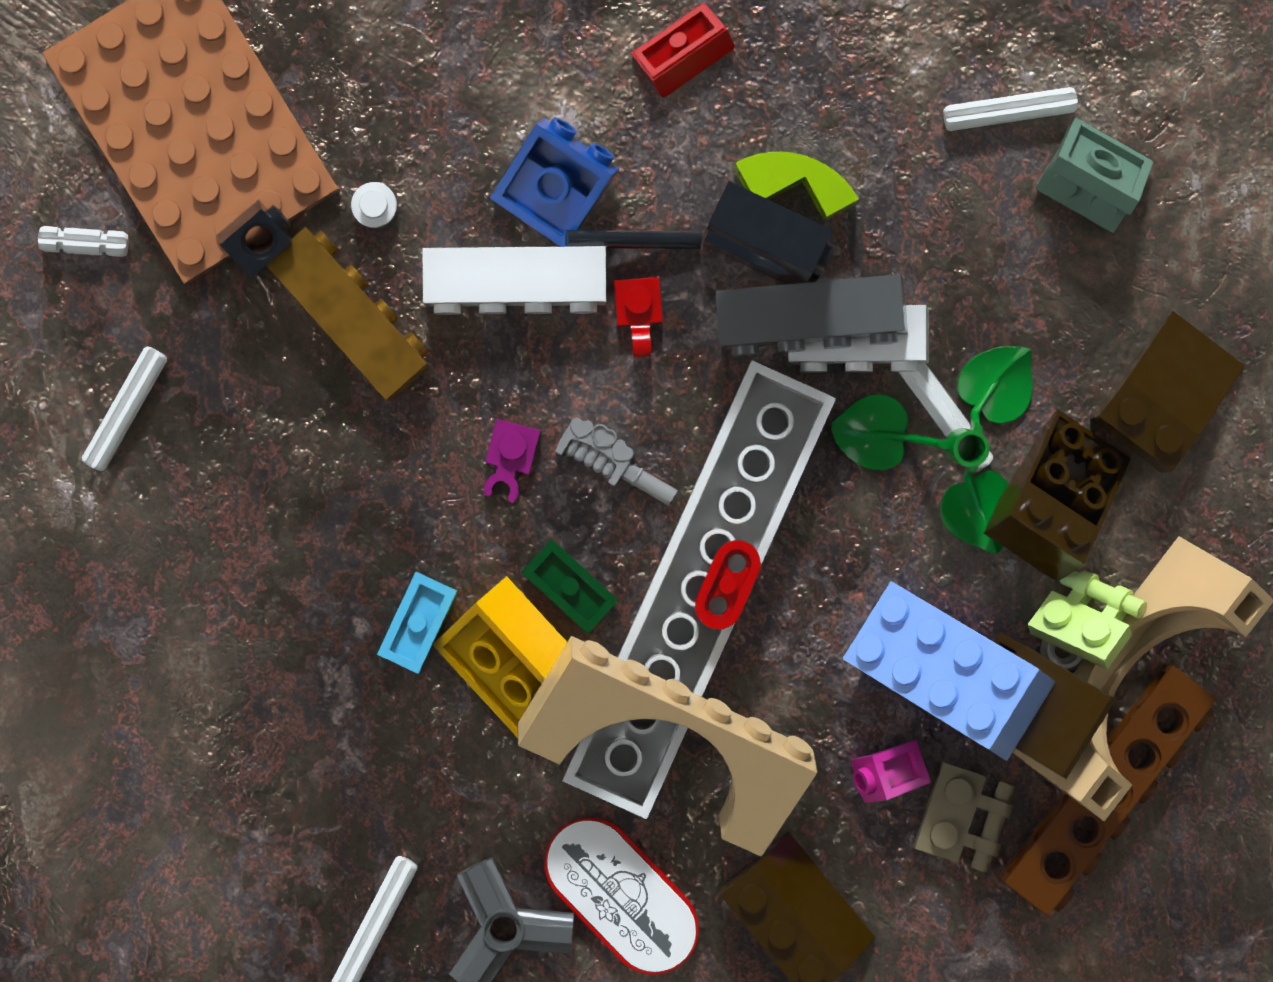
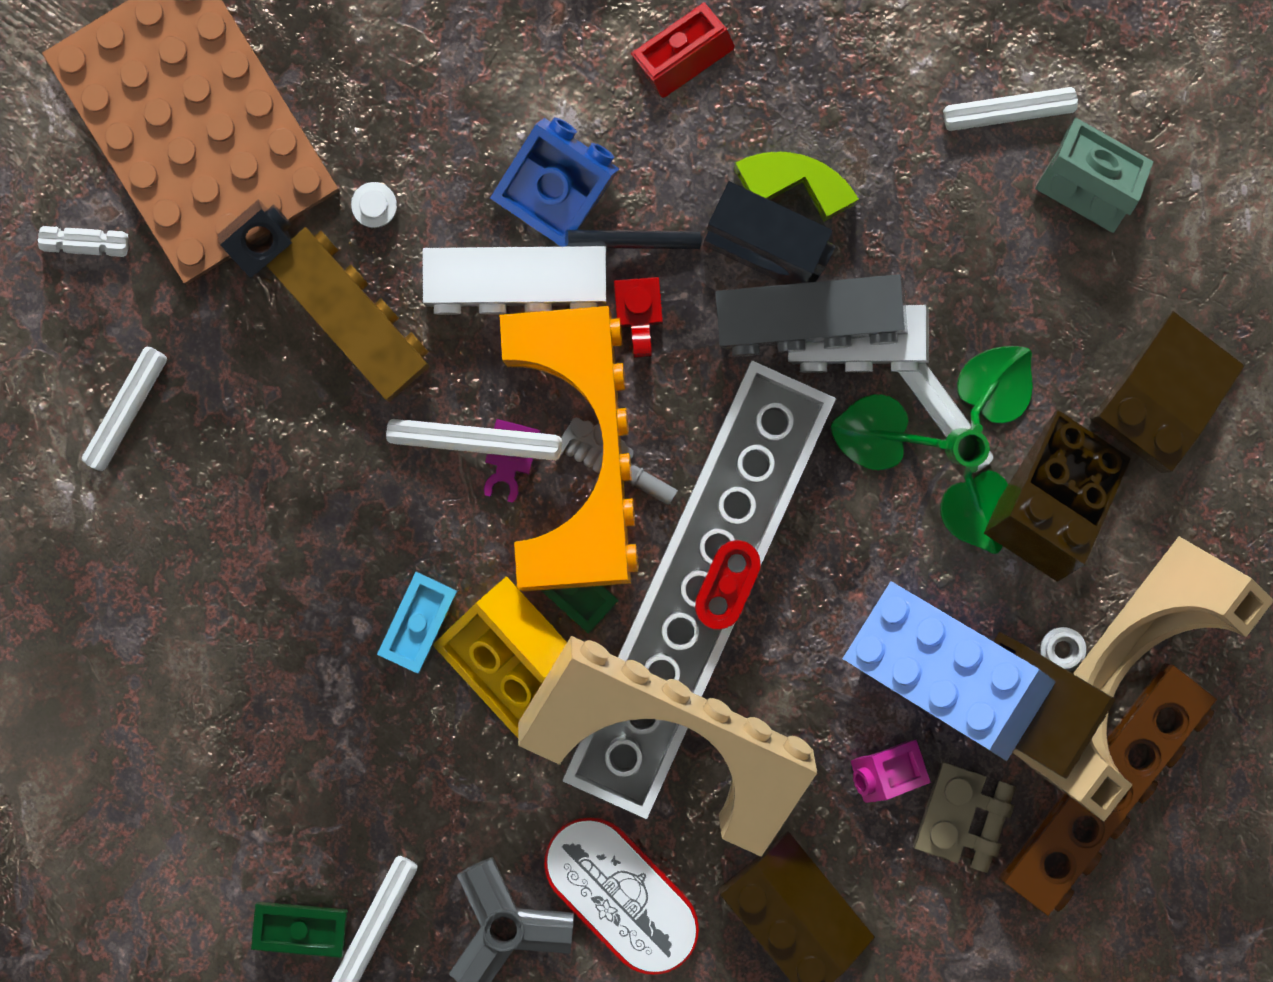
yellowish green plate [1027,570,1147,670] -> none
none -> dark green plate [251,902,348,958]
none -> white axle [386,419,562,461]
none -> light orange arch [499,306,638,592]

